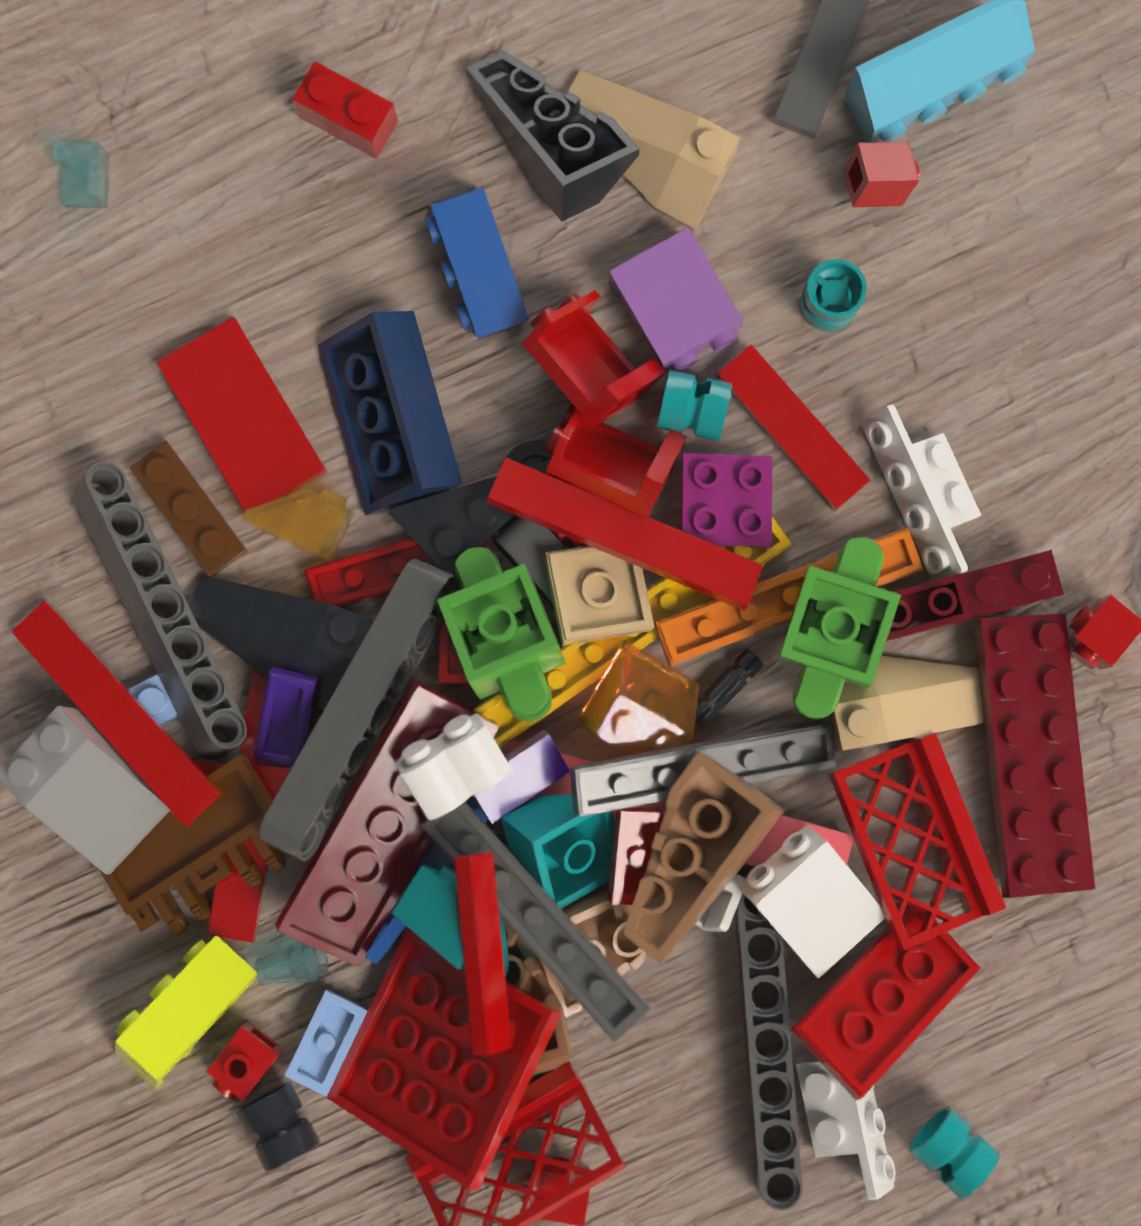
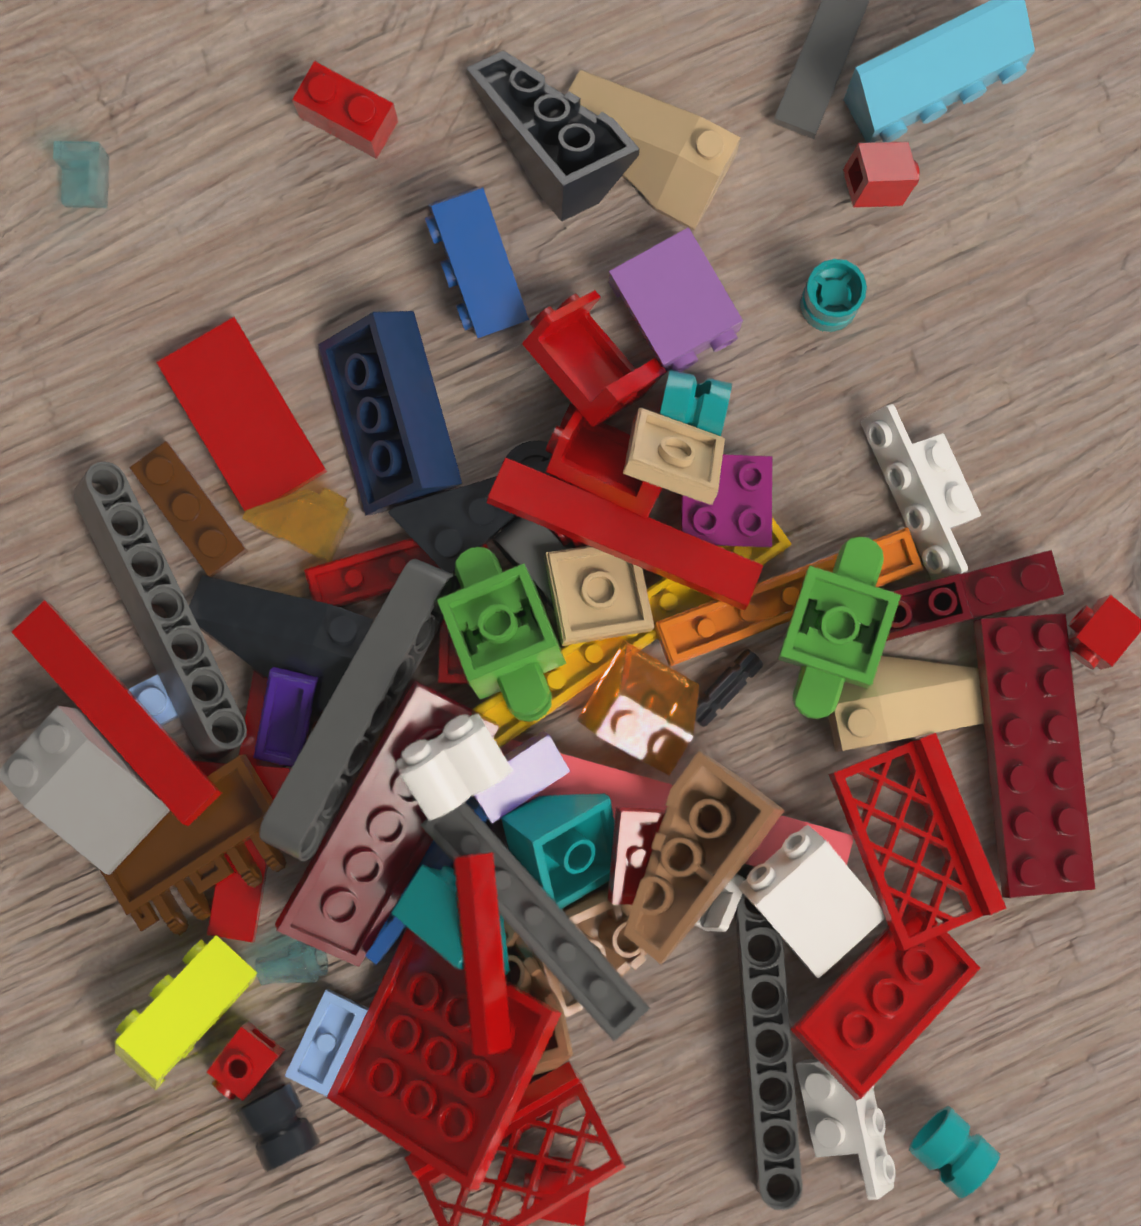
tile [570,720,836,817] -> none
red tile [716,344,871,512] -> none
none -> tan tile [623,408,725,505]

